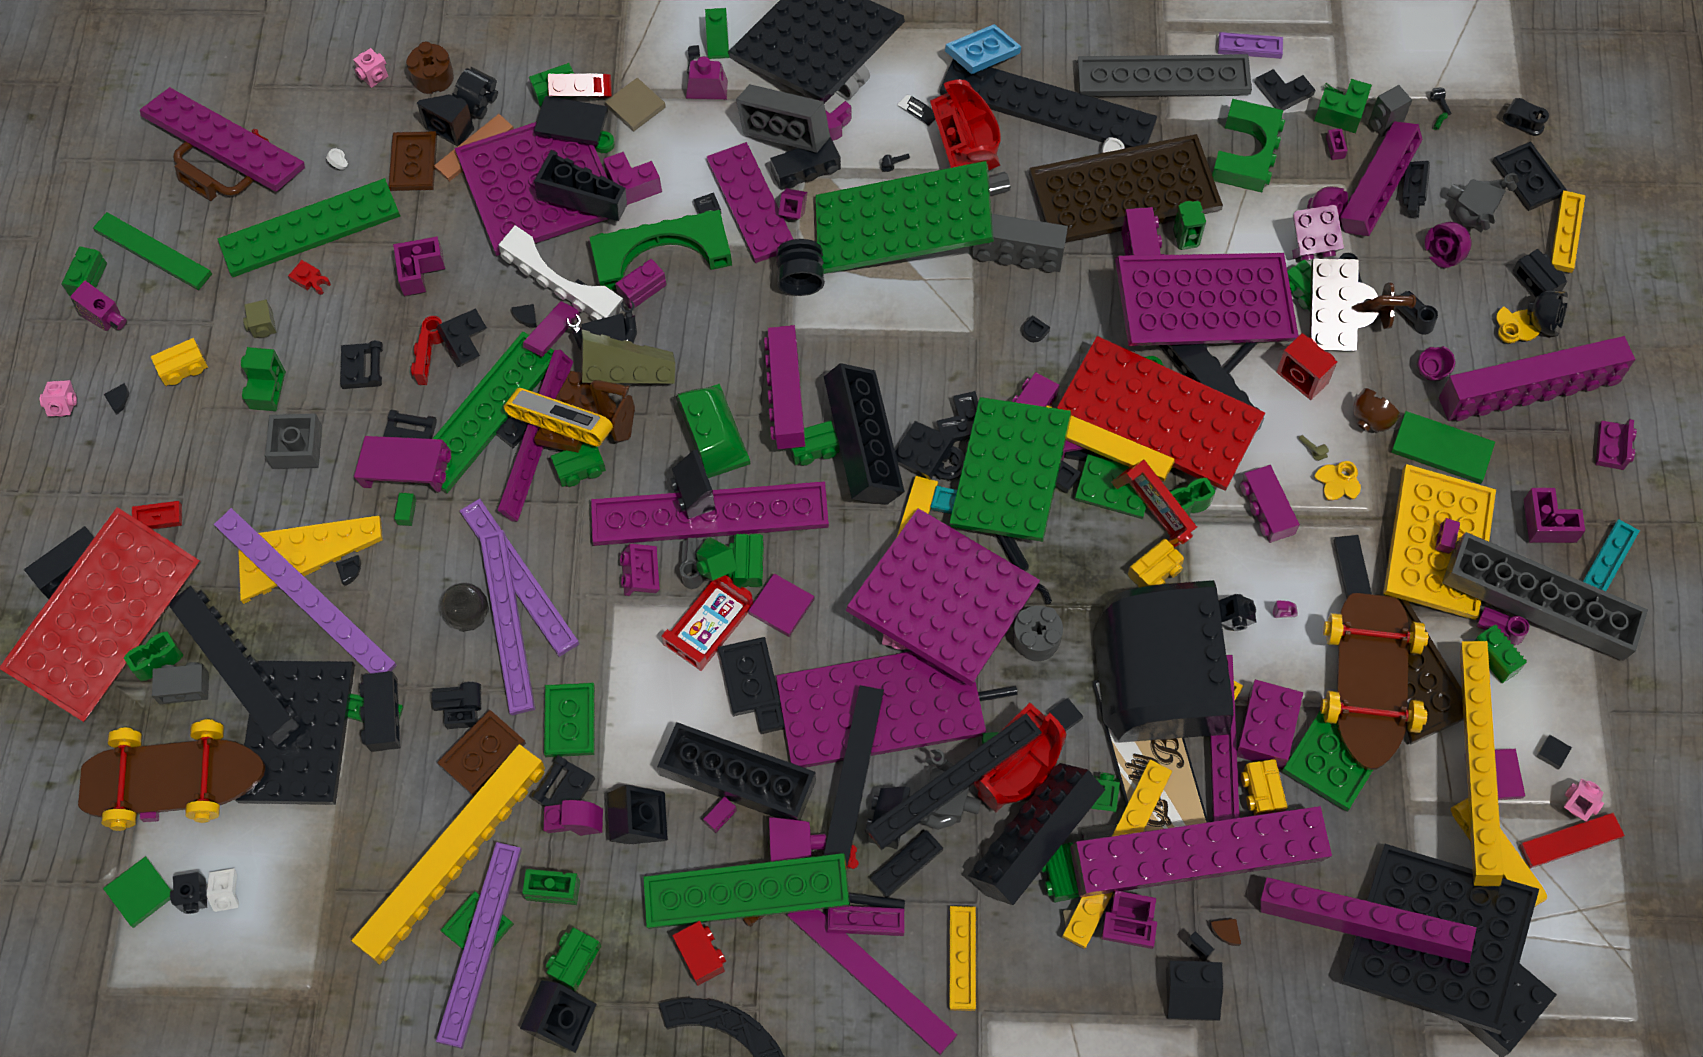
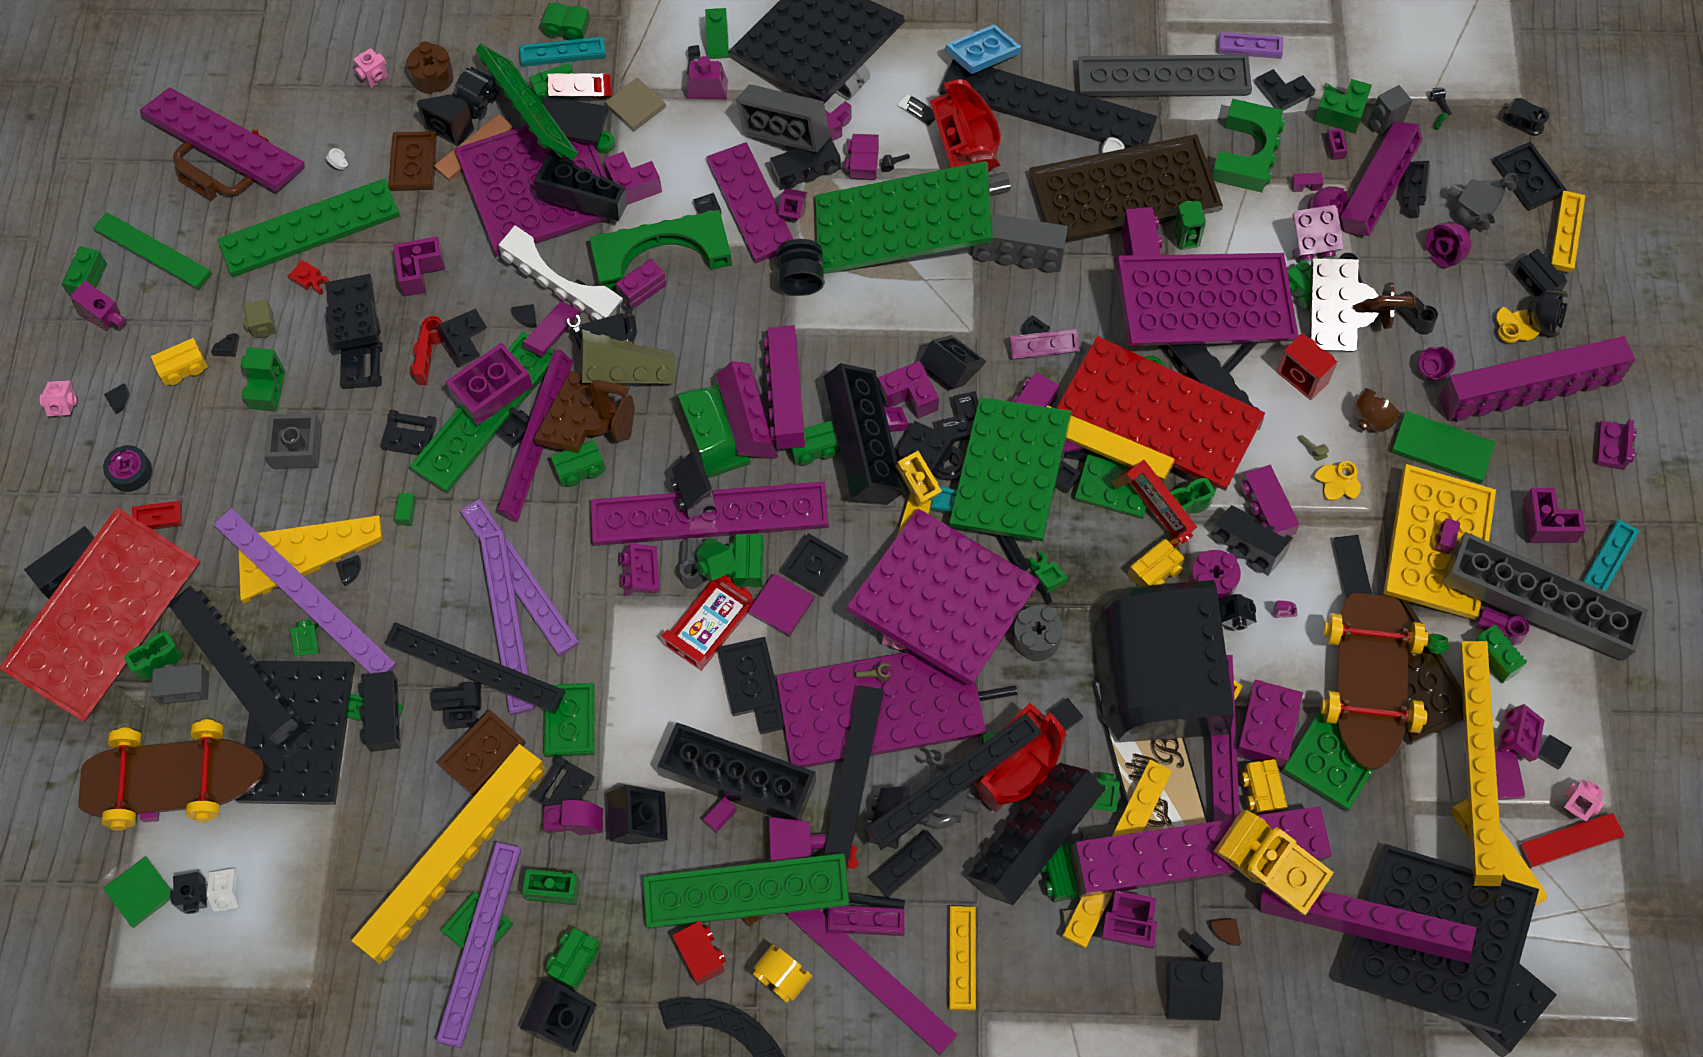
magenta panel [354,436,451,492] -> none
clear smoke cylinder [440,582,489,632] -> none
beam [504,388,613,446] -> none
none -> wheel [103,445,152,492]
none -> black tile [211,333,239,357]
none -> green bracket [290,620,320,657]
none -> black piece [326,274,381,351]
none -> black plate [384,622,566,714]
none -> magenta brick [445,342,533,426]
none -> green plate [475,43,578,160]
none -> teal tile [520,37,606,67]
none -> green brick [541,3,590,40]
none -> magenta slope [717,361,778,459]
none -> yellow brick [753,944,813,1003]
none -> black plate [783,533,848,597]
none -> magenta brick [846,134,879,179]
none -> olive hand [856,663,891,682]
none -> magenta brick [878,361,939,419]
none -> magenta plate [885,407,909,431]
none -> yellow brick [895,451,942,507]
none -> black slope [920,335,986,389]
none -> magenta tile [1009,329,1080,359]
none -> green plate [1028,552,1068,593]
none -> magenta brick [1189,550,1241,600]
none -> black wedge [1211,505,1293,576]
none -> yellow piece [1213,810,1334,915]
none -> magenta piece [1291,173,1324,192]
none -> green plate [1426,634,1450,654]
none -> magenta bracket [1498,704,1545,762]

